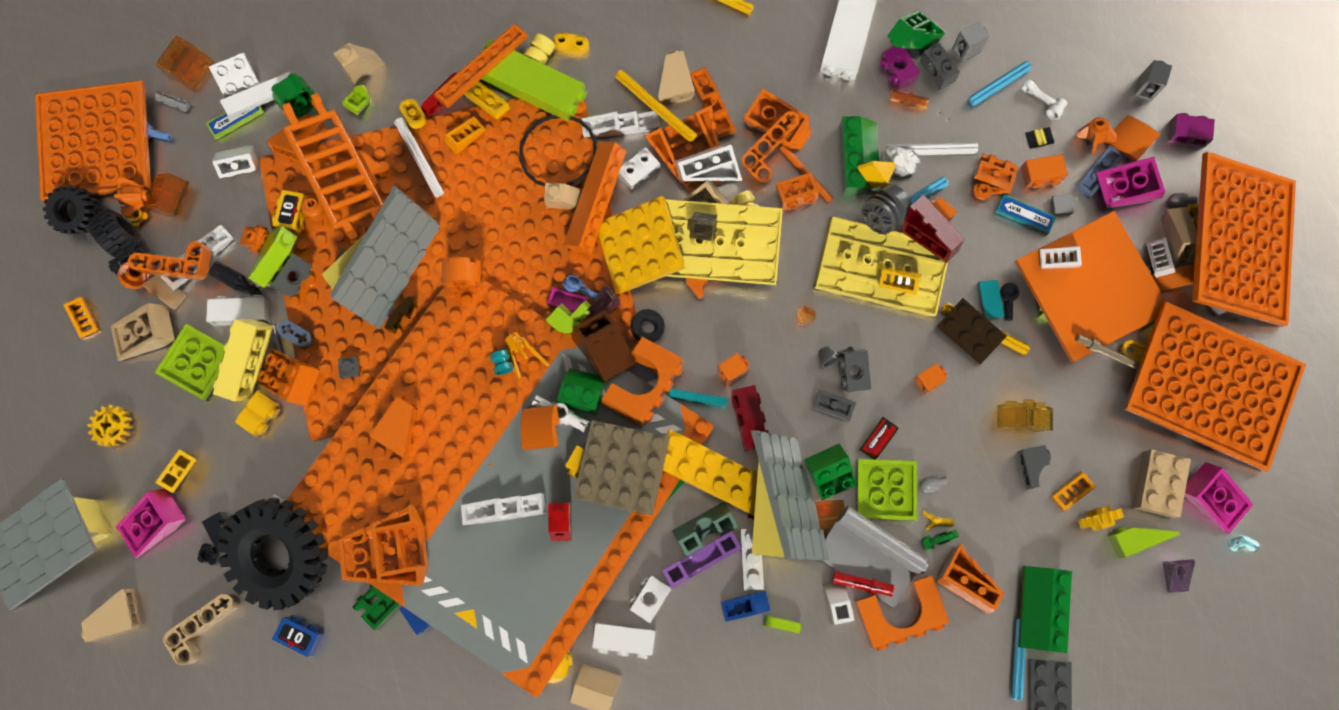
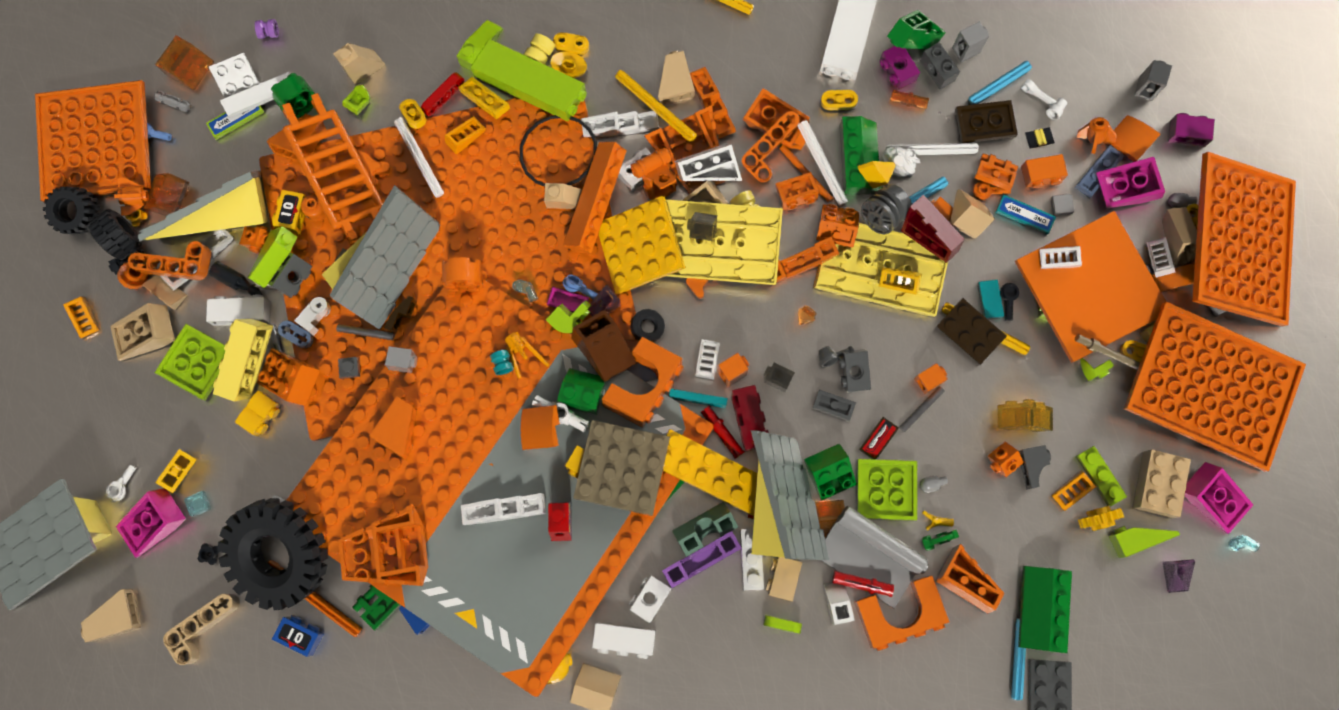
yellow gear [87,405,133,447] -> none
black leg [202,512,228,549] -> none
white brick [212,145,259,178] -> none
orange tile [434,23,528,108] -> none
blue arch [721,591,770,622] -> none
none -> white plate [105,465,136,502]
none -> light yellow piece [138,170,268,242]
none -> clear light blue tile [184,491,211,517]
none -> medium lavender wheel [255,19,279,39]
none -> orange axle [267,560,362,637]
none -> white leg [295,297,331,336]
none -> flat silver bar [336,324,395,341]
none -> light grey brick [385,346,417,373]
none -> lime slope [456,20,503,71]
none -> clear light blue arm [512,280,538,302]
none -> yellow dish [550,51,587,78]
none -> orange piece [630,147,677,200]
none -> white slope [695,339,720,380]
none -> red pin [700,405,745,459]
none -> clear smoke brick [763,362,795,392]
none -> tan brick [766,557,802,602]
none -> orange slope [776,236,839,283]
none -> white axle [798,120,848,206]
none -> orange bracket [816,204,859,248]
none -> yellow plate [821,90,858,110]
none -> flat silver bar [900,386,945,432]
none -> tan slope [950,189,995,239]
none -> dark brown plate [955,100,1018,143]
none -> orange brick [988,442,1024,477]
none -> lime plate [1076,446,1127,507]
none -> lime plate [1080,358,1114,381]

